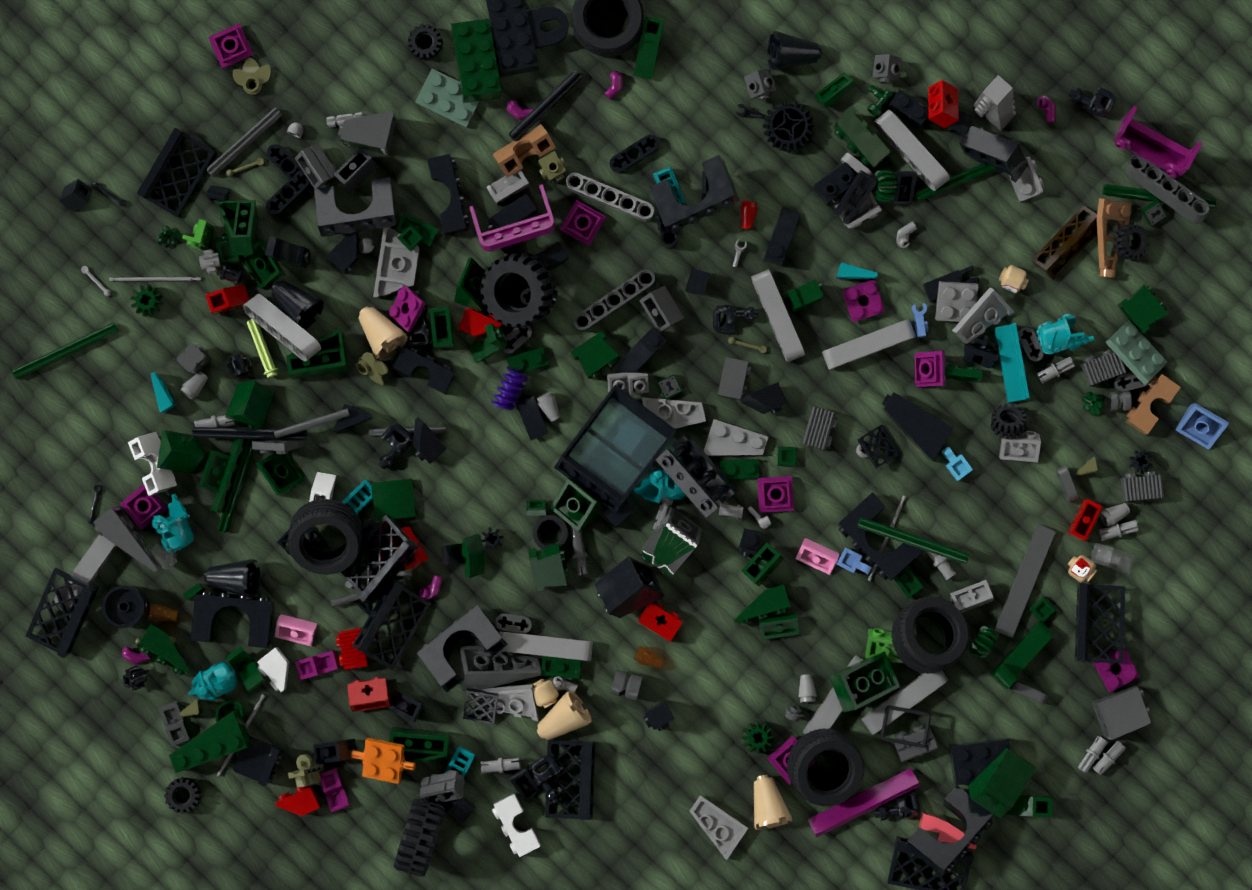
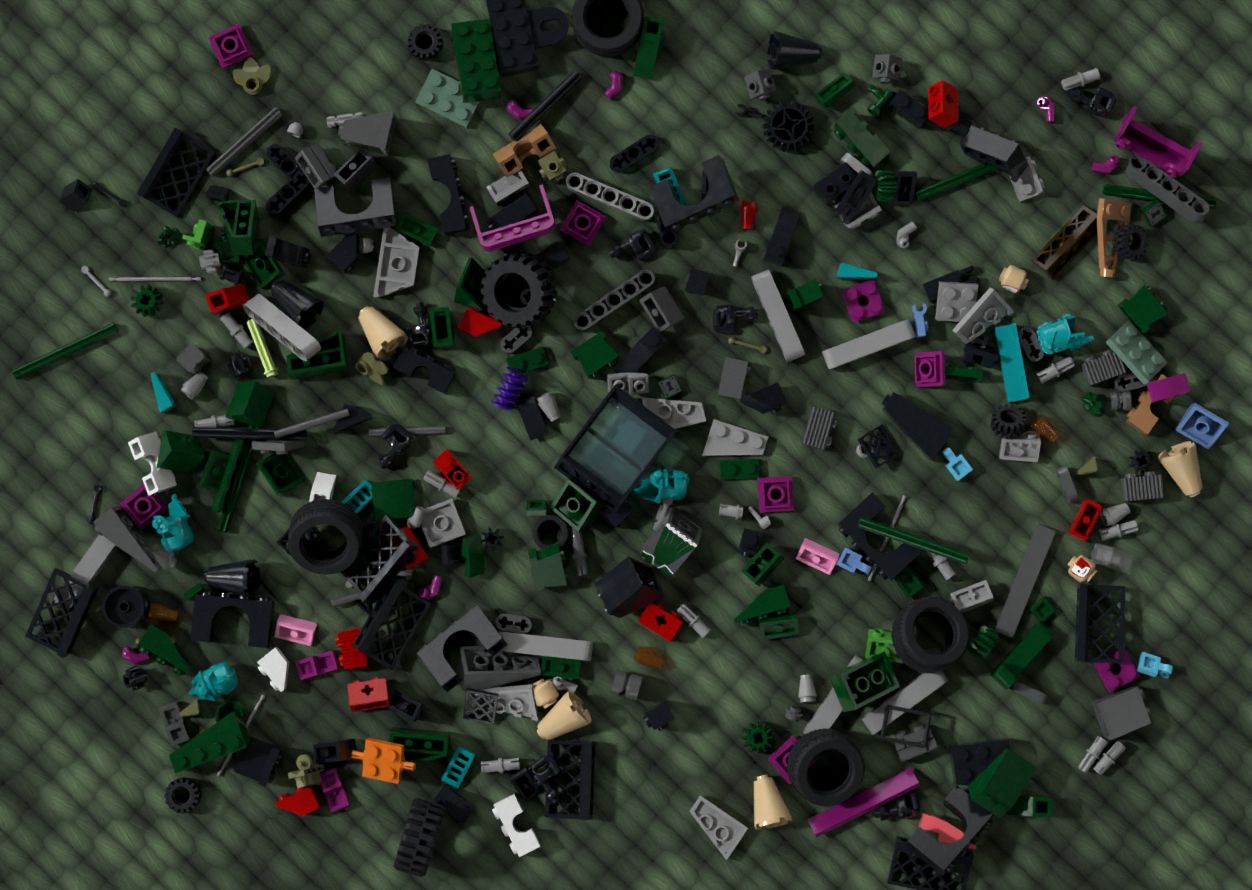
dark green bracket [226,646,265,692] -> none
magenta piece [389,285,425,332] -> none
dark green tile [397,225,424,252] -> none
black slope [412,417,447,464] -> none
dark grey brick [420,770,465,804] -> none
dark green bracket [470,323,508,363] -> none
black fence [655,433,738,518] -> none
dark green tile [777,446,797,466] -> none
light grey beam [873,110,950,191] -> none
light grey wedge [973,75,1016,131] -> none
none -> light grey pin [220,312,254,349]
none -> light grey arm [407,507,425,530]
none -> light grey plate [421,498,466,548]
none -> light grey axle [424,470,461,498]
none -> red slope [433,449,473,490]
none -> black piece [608,229,656,261]
none -> light grey axle [677,604,711,638]
none -> clear orange cone [1031,415,1059,442]
none -> light grey axle [1061,68,1100,91]
none -> magenta arm [1091,155,1119,174]
none -> medium azure plate [1137,652,1173,678]
none -> magenta slope [1147,373,1191,402]
none -> tan cone [1158,441,1203,497]

